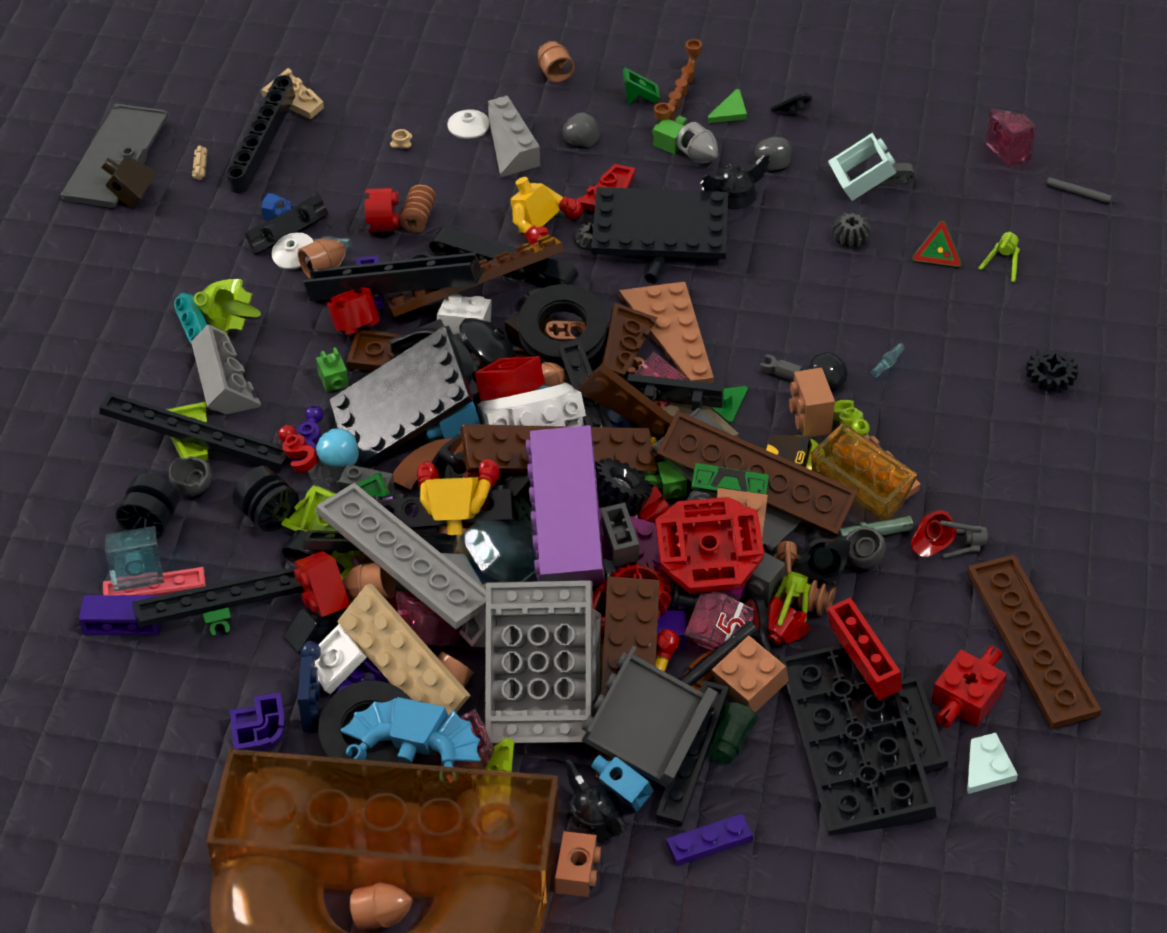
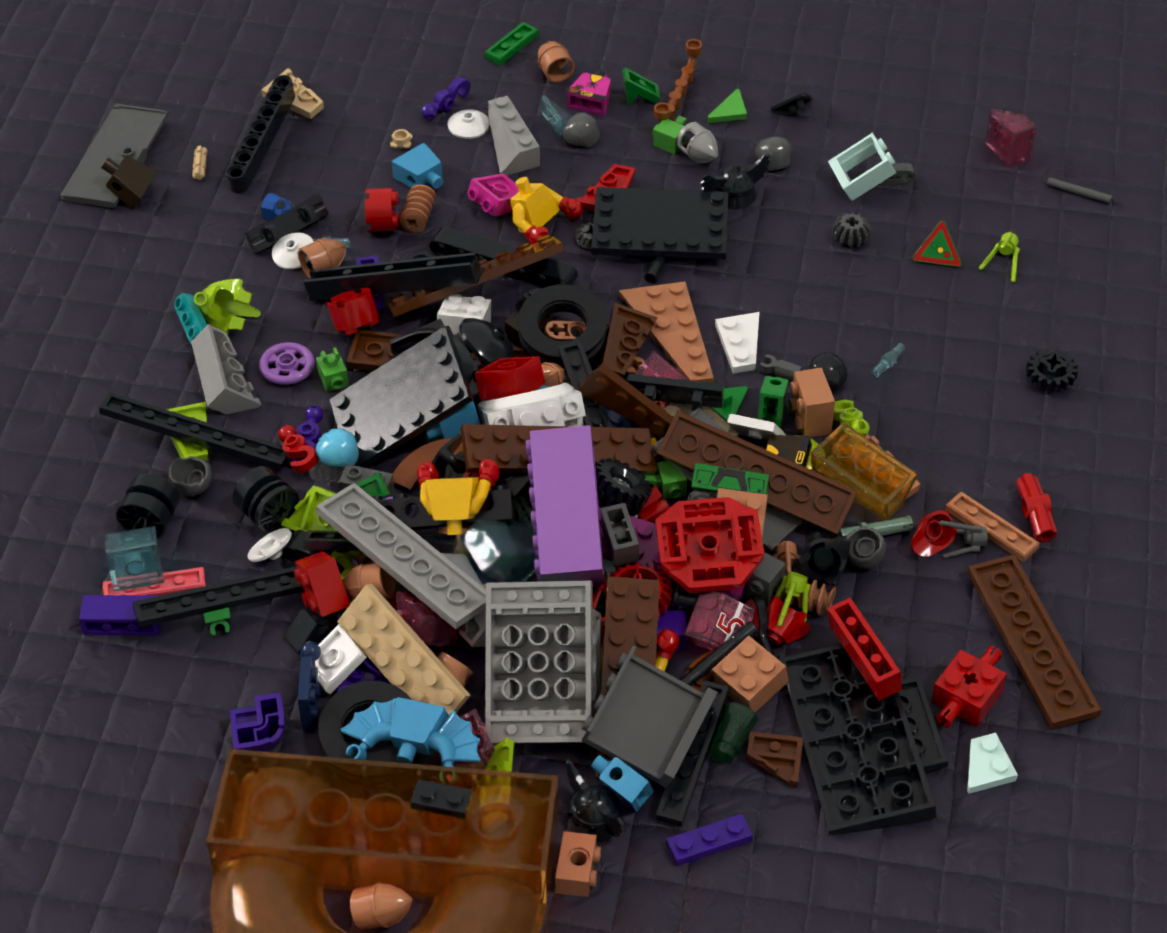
none -> white dish [248,528,292,562]
none -> medium lavender plate [259,342,315,385]
none -> dark azure torso [392,143,443,189]
none -> black plate [410,779,473,819]
none -> dark purple piece [421,76,471,120]
none -> dark pink plate [467,173,519,216]
none -> green tile [484,22,539,66]
none -> clear light blue slope [541,95,571,137]
none -> dark pink torso [567,71,611,116]
none -> white wing [715,312,759,374]
none -> white plate [727,414,786,440]
none -> reddish brown wing [747,731,803,787]
none -> green torso [757,376,789,429]
none -> nougat tile [945,492,1040,562]
none -> red piece [1016,473,1057,543]

